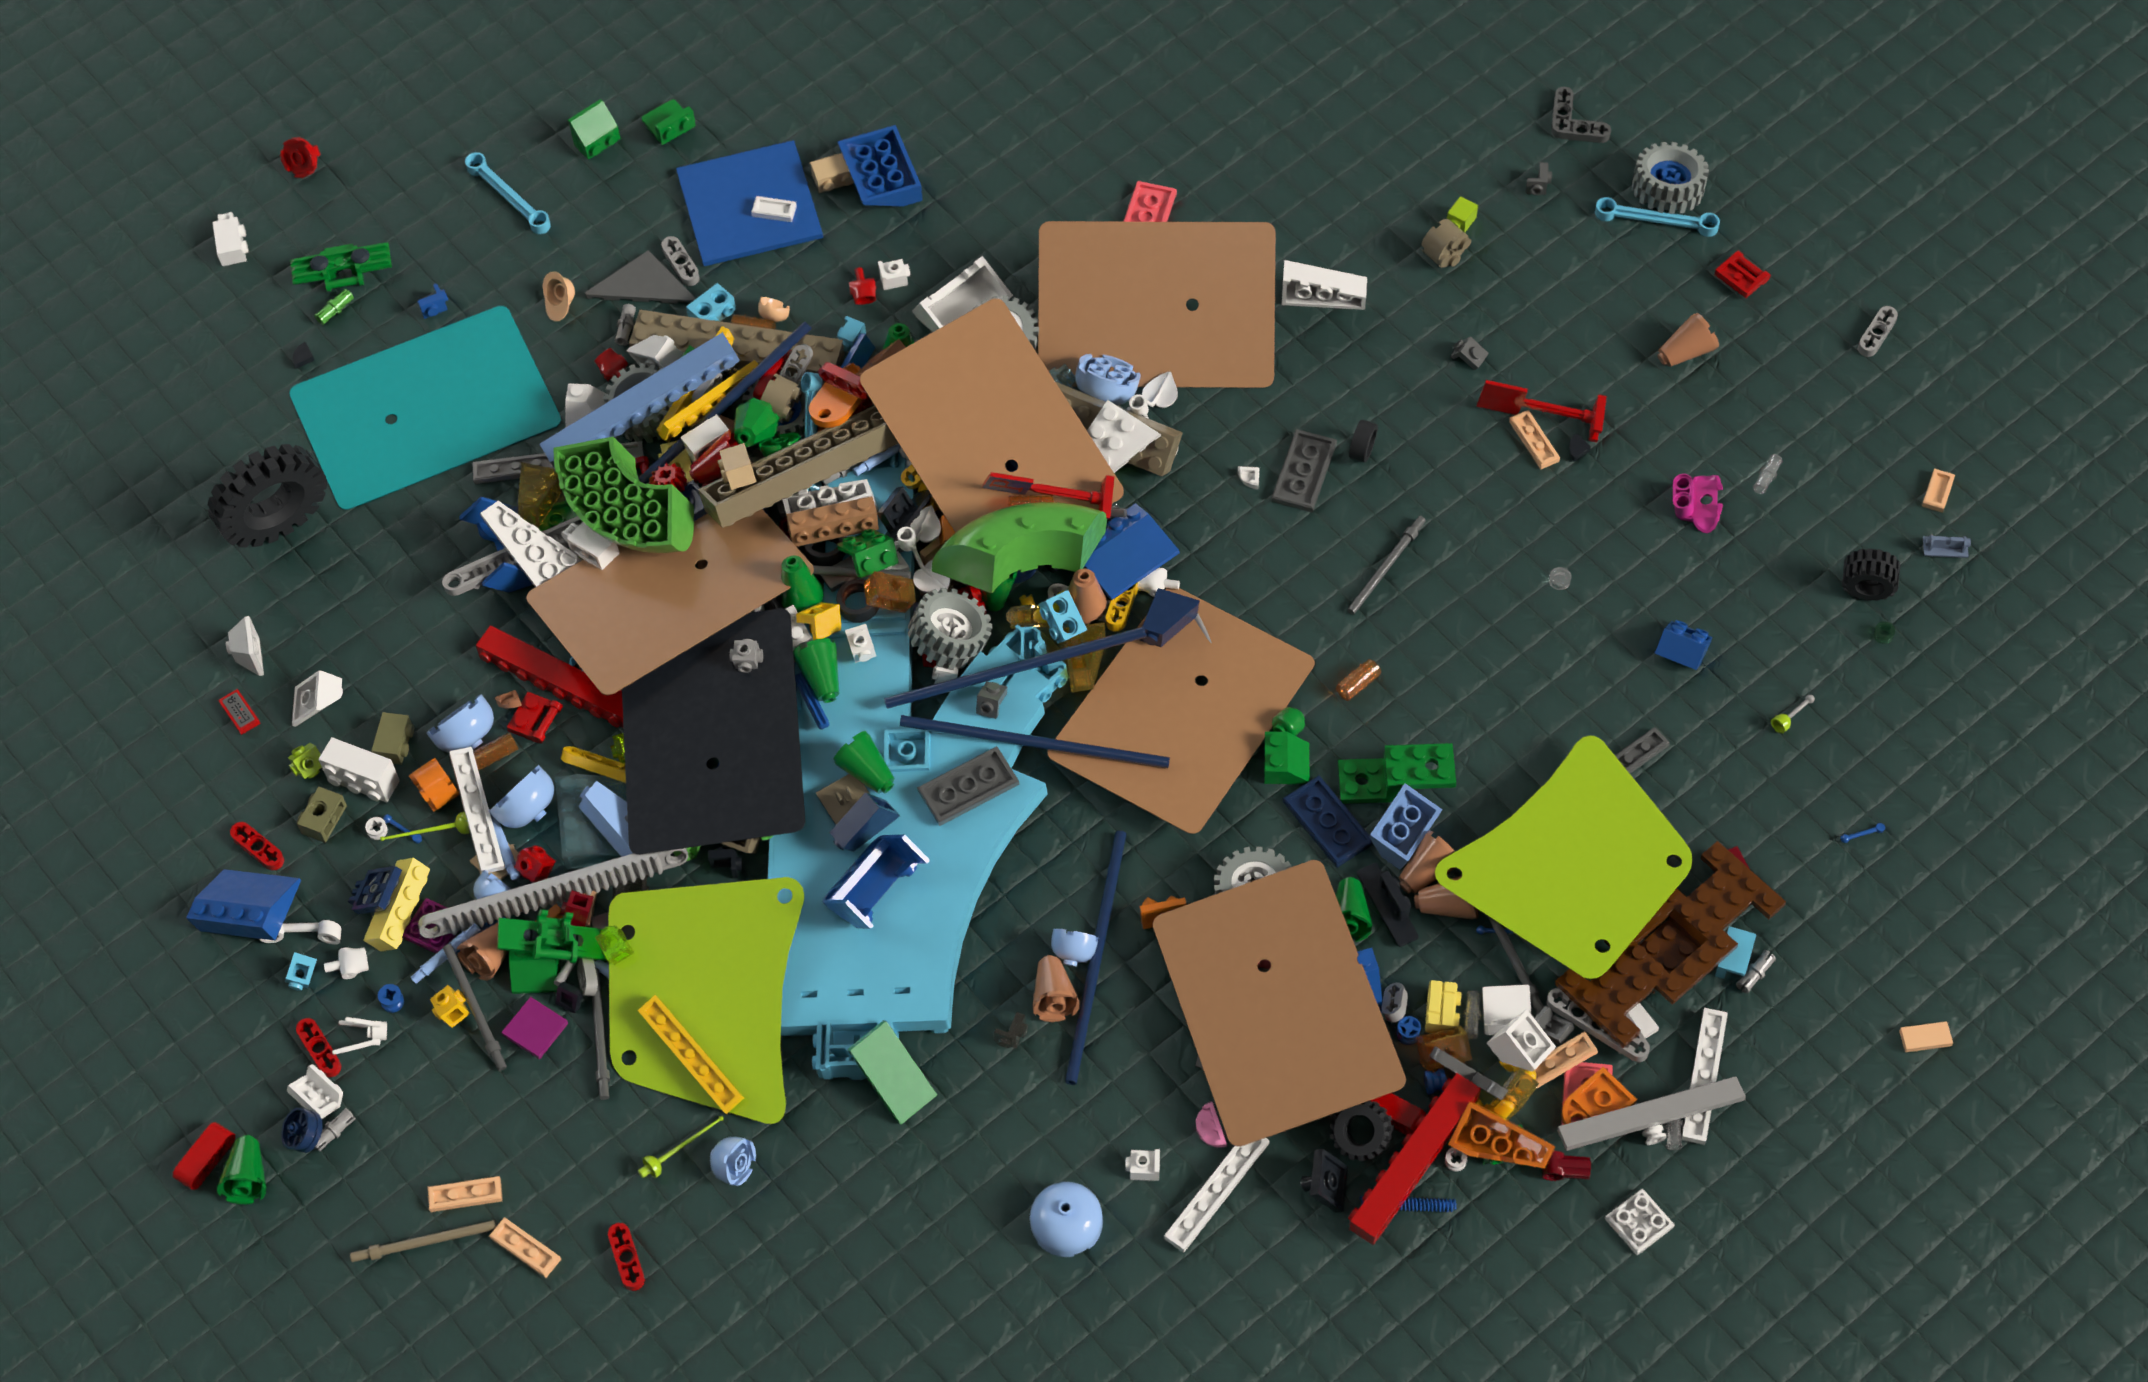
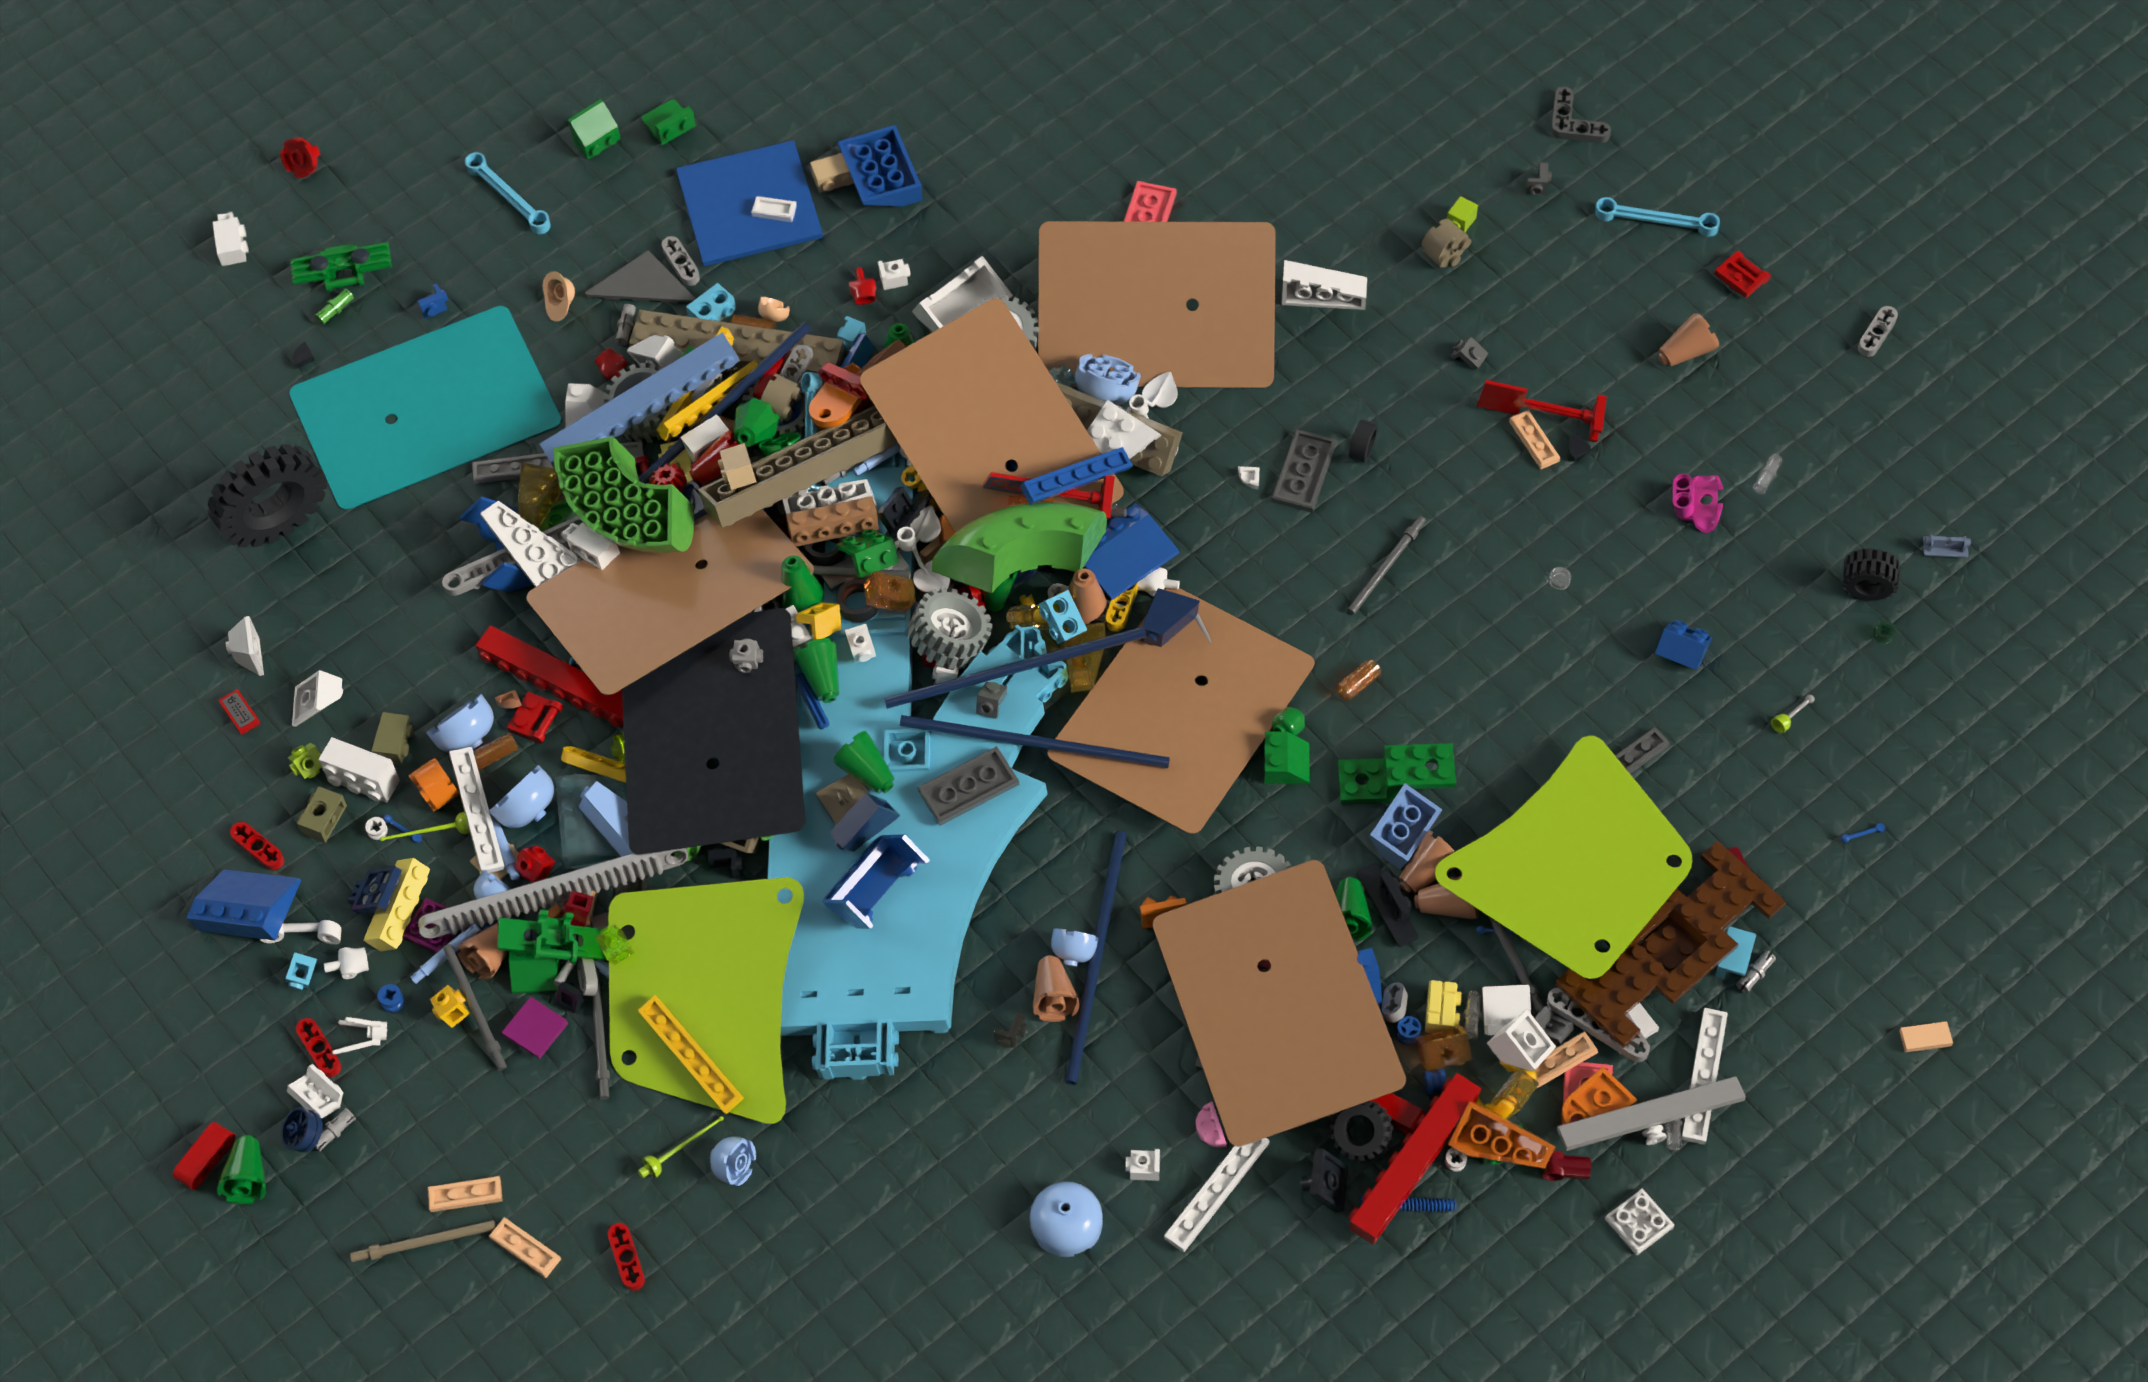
tile [847,1020,937,1124] -> none
dark blue tile [1283,775,1373,868] -> none
dark grey beam [1429,1046,1508,1100] -> none
light grey wheel [1632,142,1709,214] -> none
light nougat tile [1922,468,1955,513] -> none
none -> blue plate [1020,447,1133,505]

